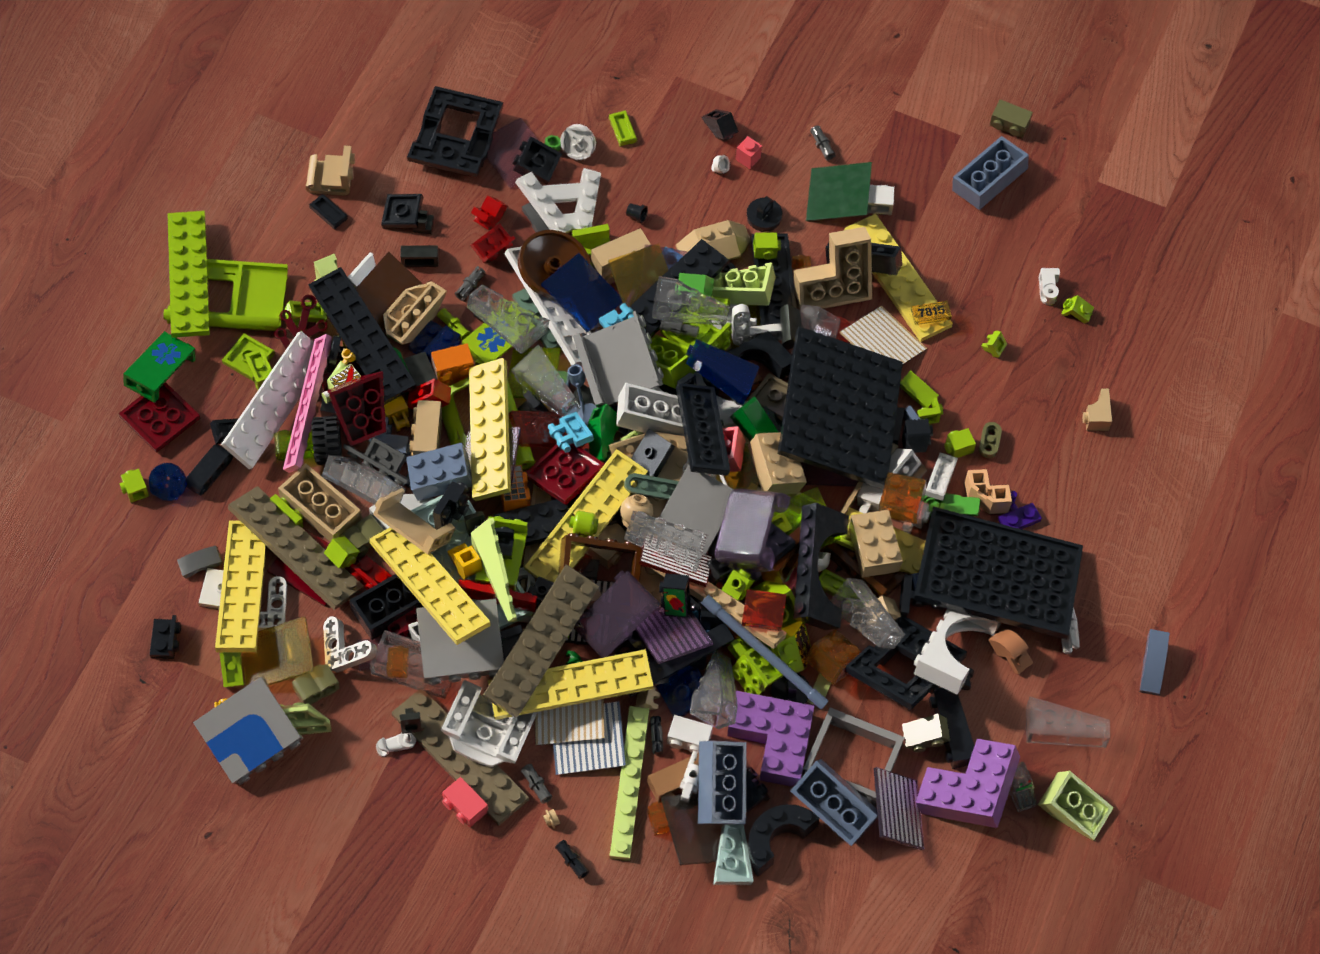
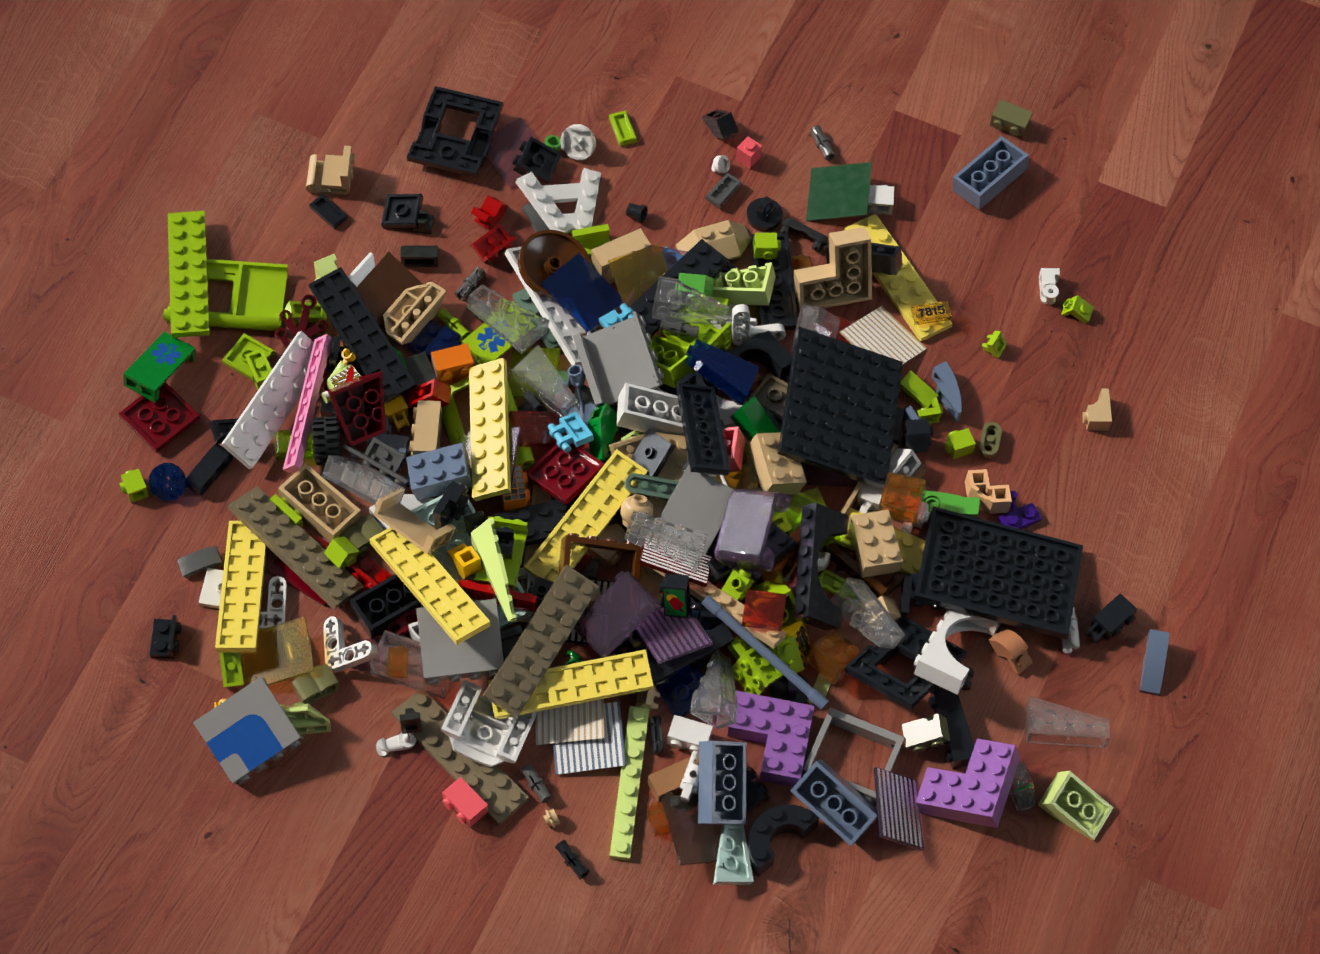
lime head [569,511,599,538] -> none
pearl dark grey brick [780,304,802,350] -> none
white plate [925,453,958,501] -> none
none -> dark grey plate [705,172,742,209]
none -> black piece [780,218,828,253]
none -> sand blue slope [931,361,962,422]
none -> black brick [1085,593,1137,644]

